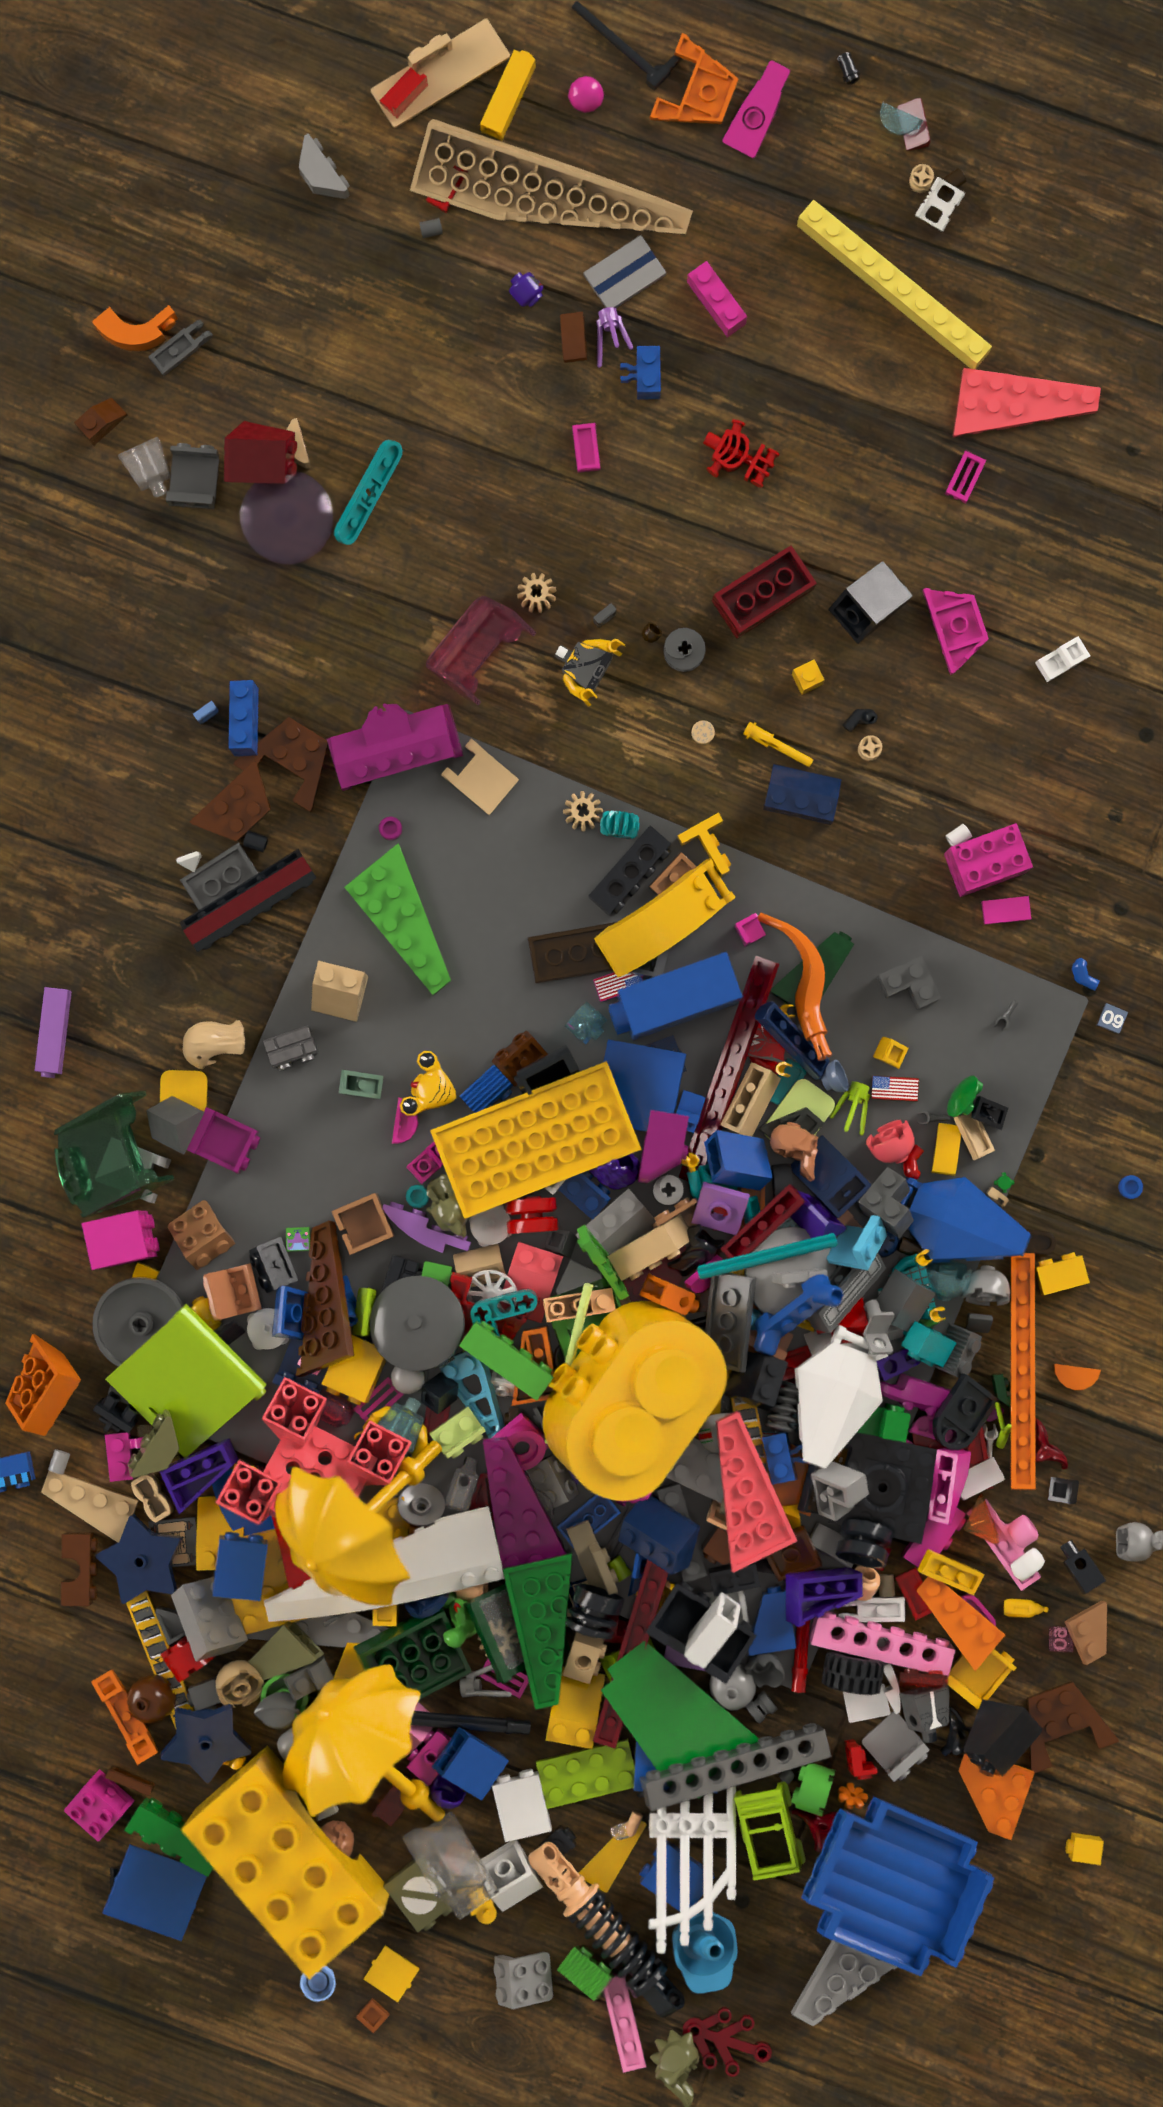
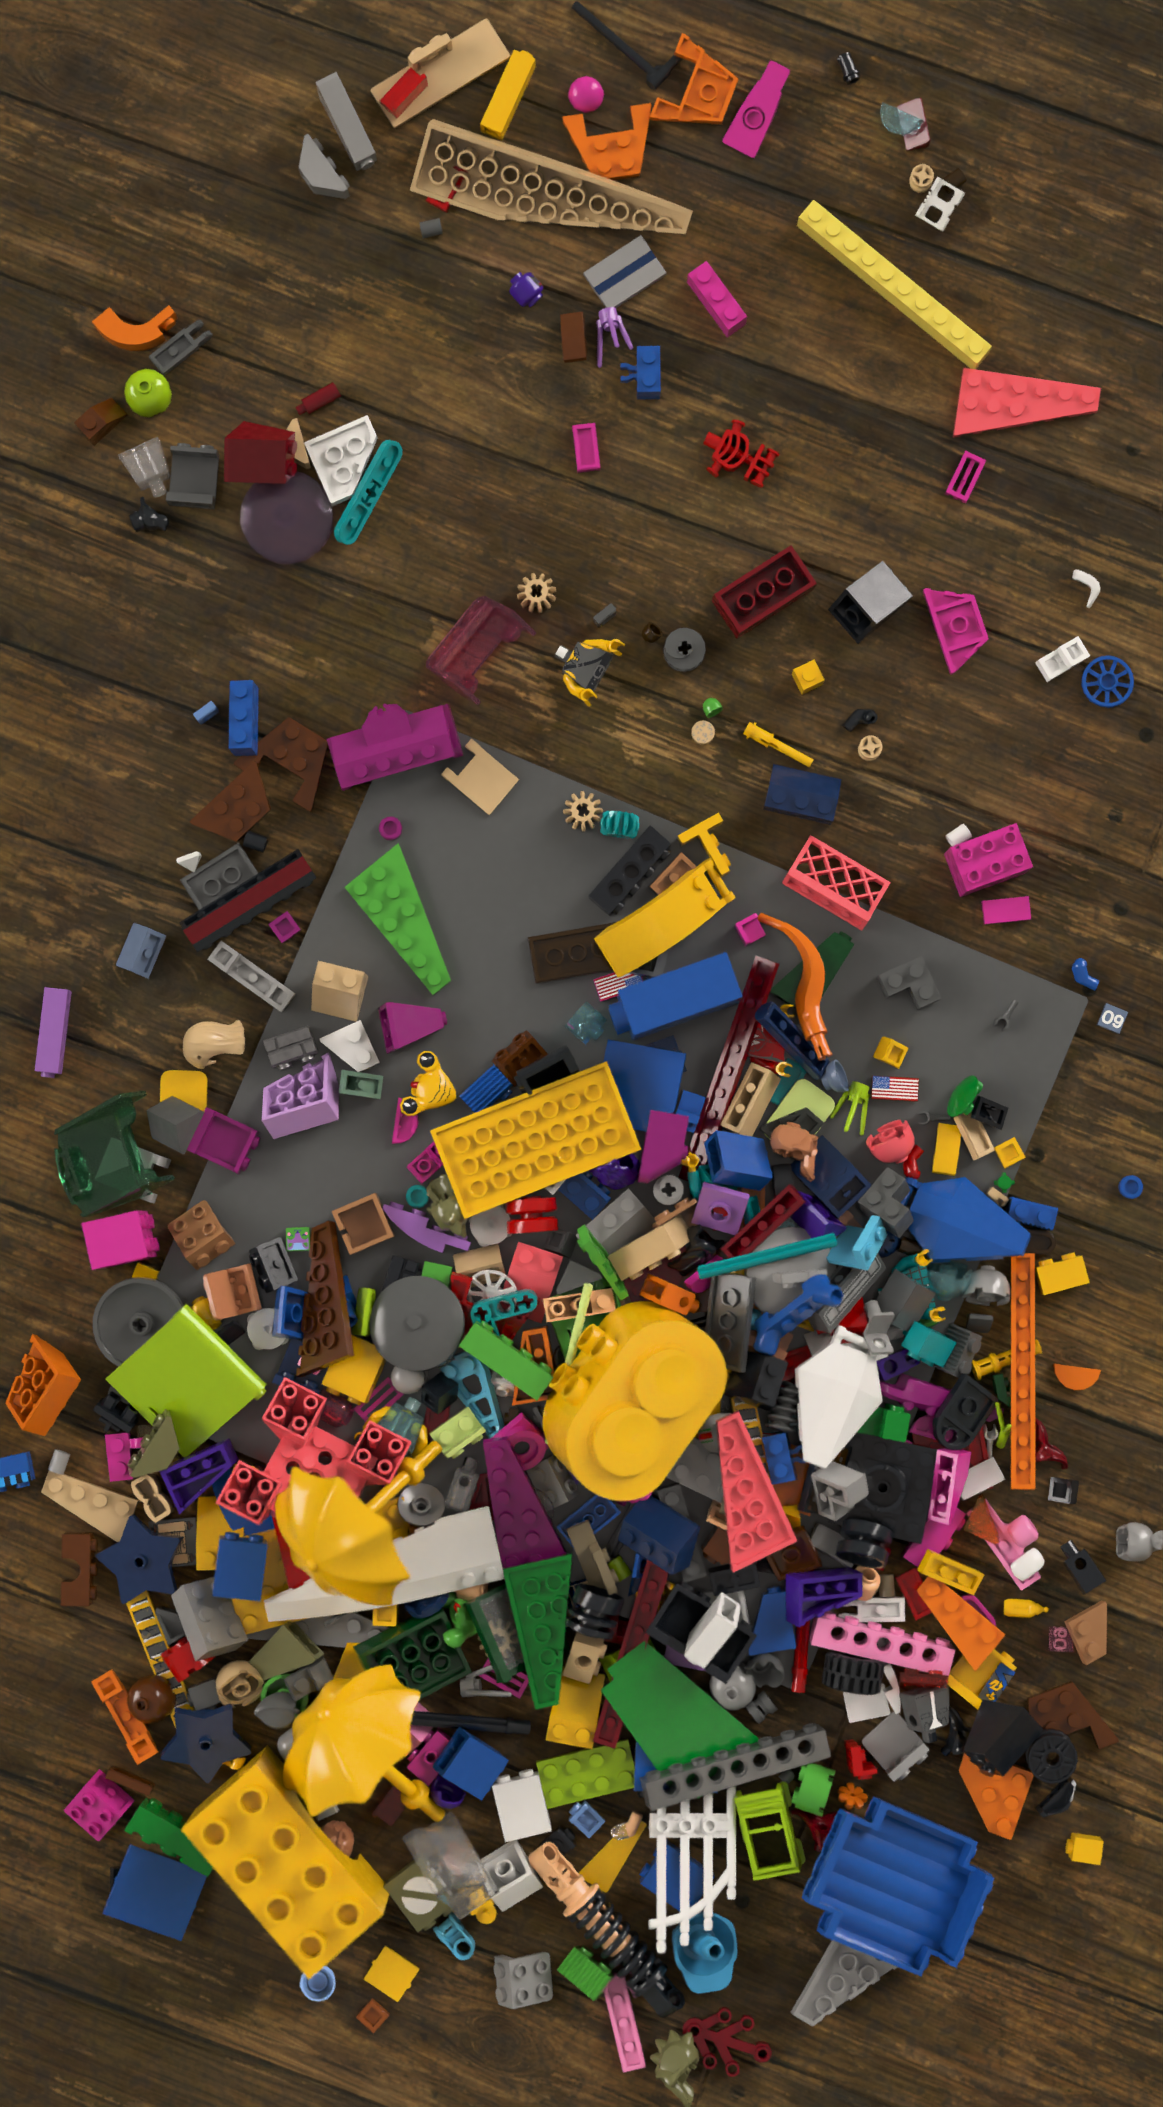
none -> sand blue panel [116,923,166,978]
none -> lime cylinder [124,369,172,417]
none -> black animal [128,497,169,532]
none -> light grey slope [208,941,295,1012]
none -> lavender wedge [262,1052,339,1139]
none -> magenta tile [268,911,302,944]
none -> dark red cylinder [295,382,341,415]
none -> white plate [304,415,377,506]
none -> light grey slope [316,72,377,171]
none -> white wing [320,1020,380,1072]
none -> magenta slope [378,1002,447,1054]
none -> medium azure piece [433,1912,476,1960]
none -> orange wing [562,103,651,180]
none -> medium blue bracket [568,1800,605,1838]
none -> bright green hinge [703,698,723,718]
none -> coral fence [782,835,891,931]
none -> yellow pin [971,1339,1042,1381]
none -> sticker [978,1663,1015,1702]
none -> yellow tile [994,1137,1026,1169]
none -> blue brick [1005,1197,1058,1231]
none -> black wheel [1025,1728,1078,1784]
none -> black slope [1036,1776,1076,1817]
none -> white hair [1072,570,1101,608]
none -> blue wheel [1081,656,1134,708]

